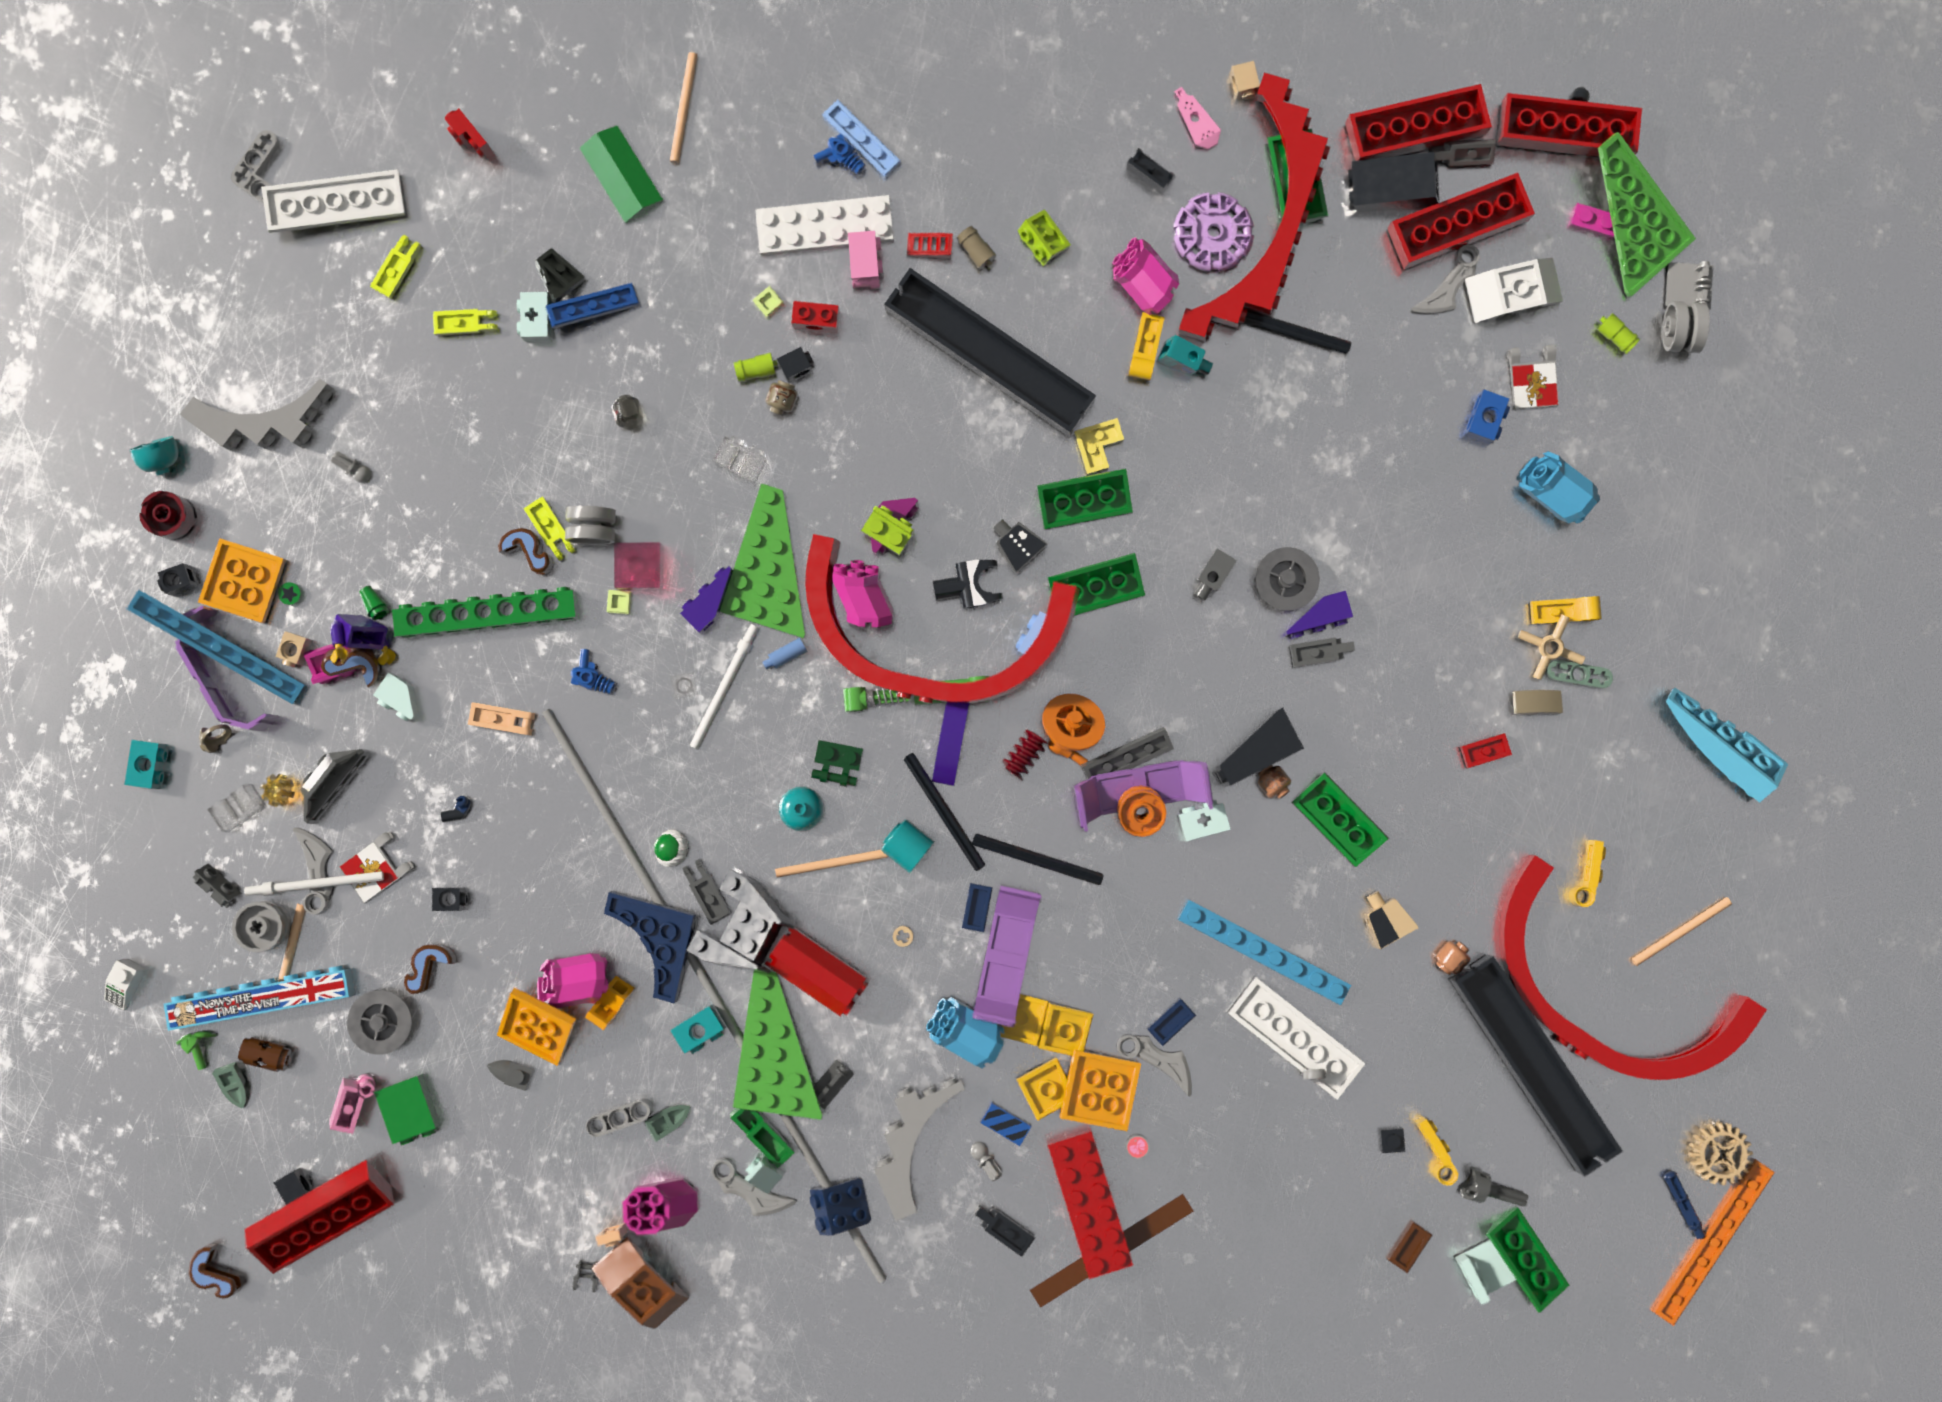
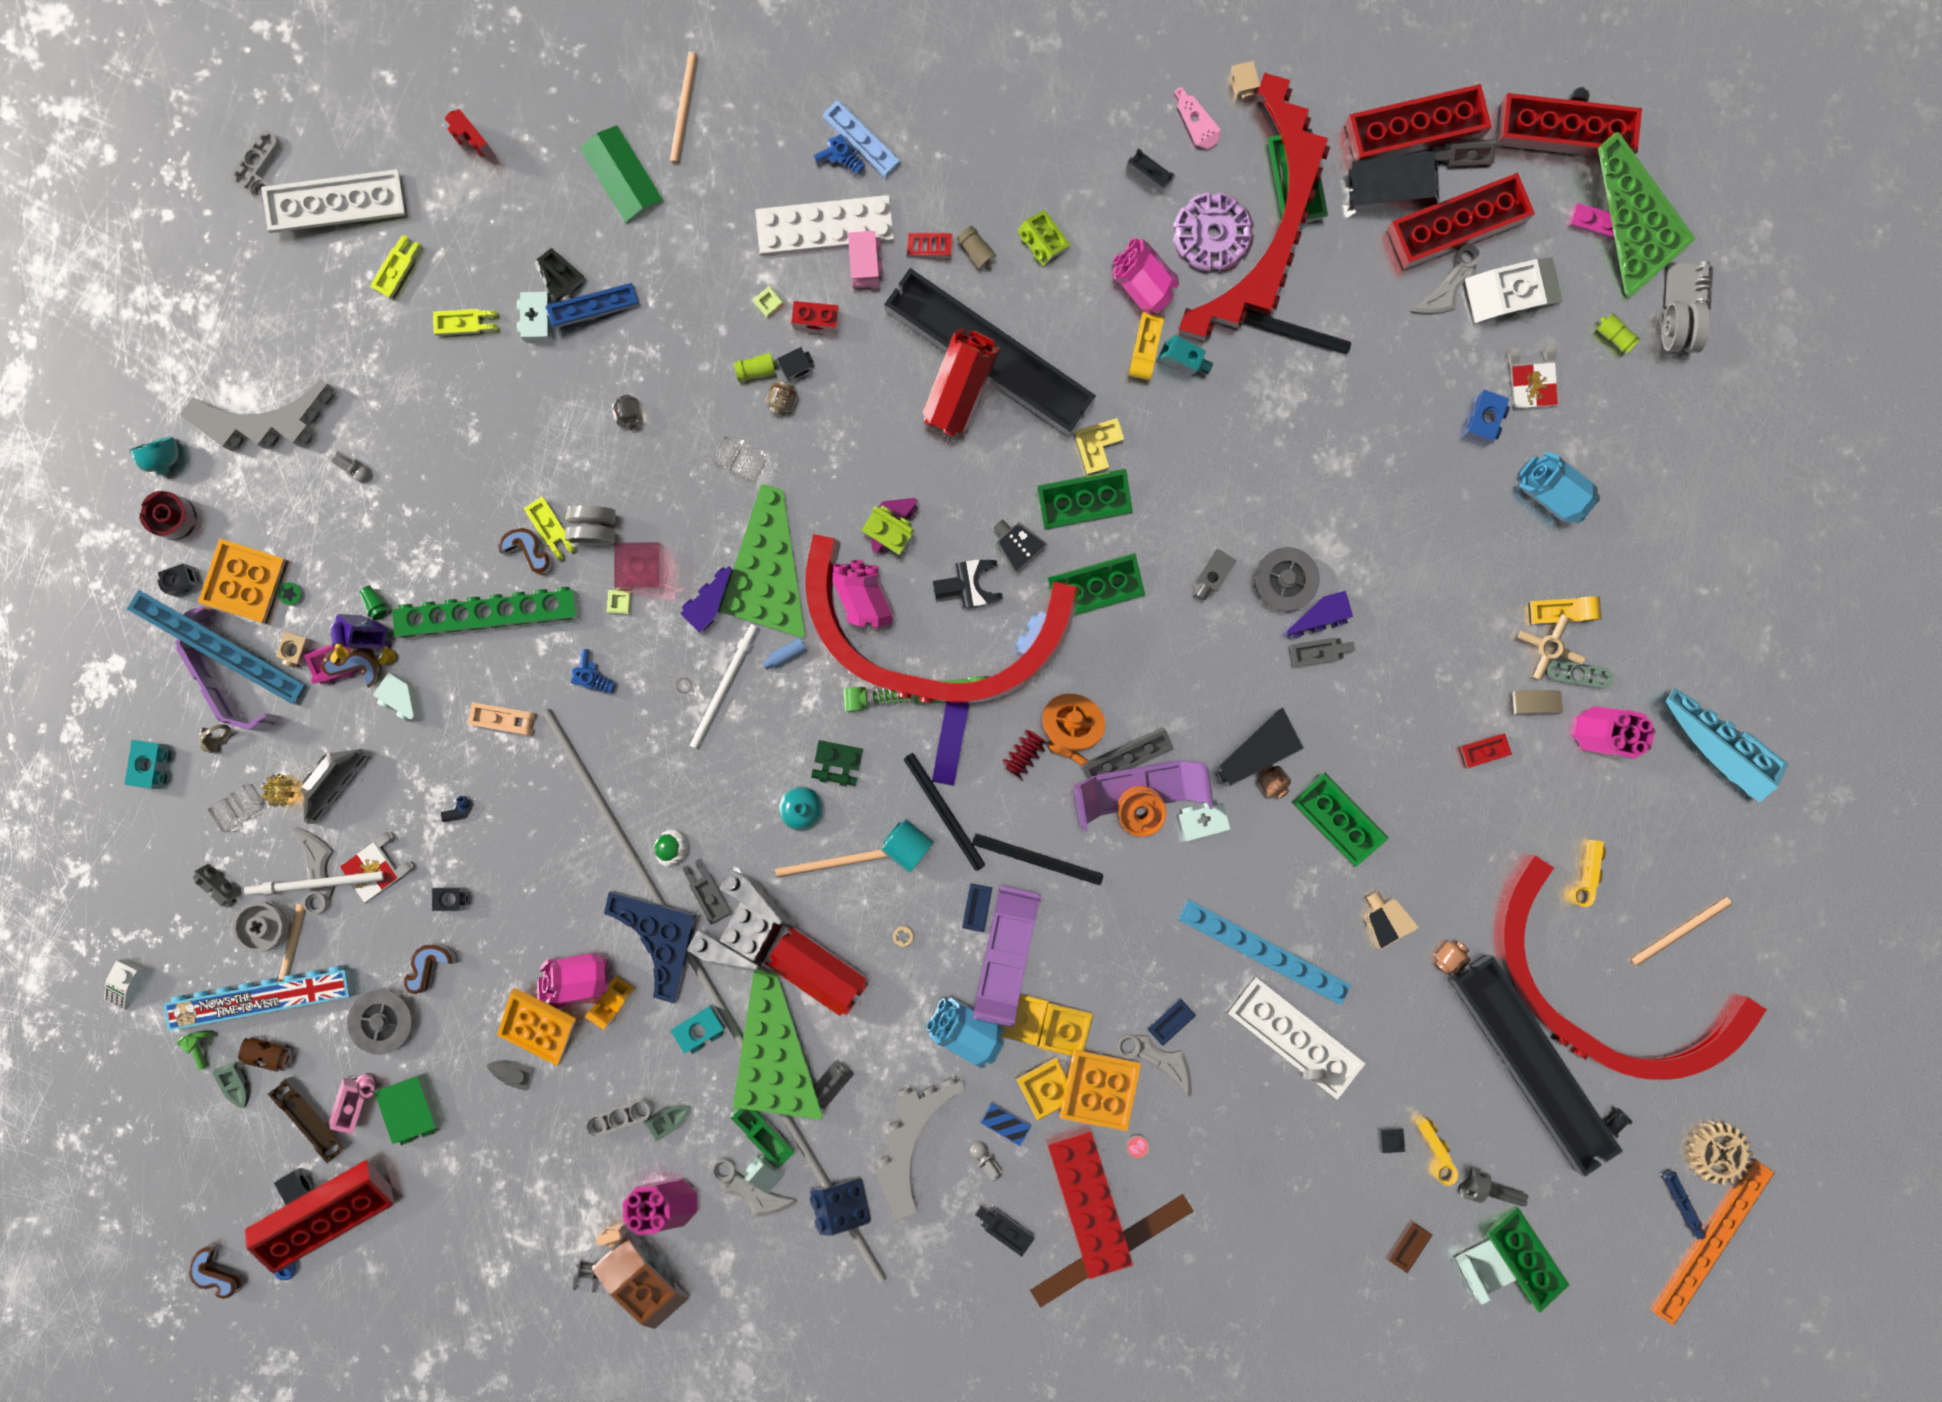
none -> dark brown piece [268,1077,349,1164]
none -> blue tile [274,1261,299,1281]
none -> red brick [923,329,1000,436]
none -> dark pink brick [1572,706,1656,759]
none -> black bush [1604,1108,1633,1139]

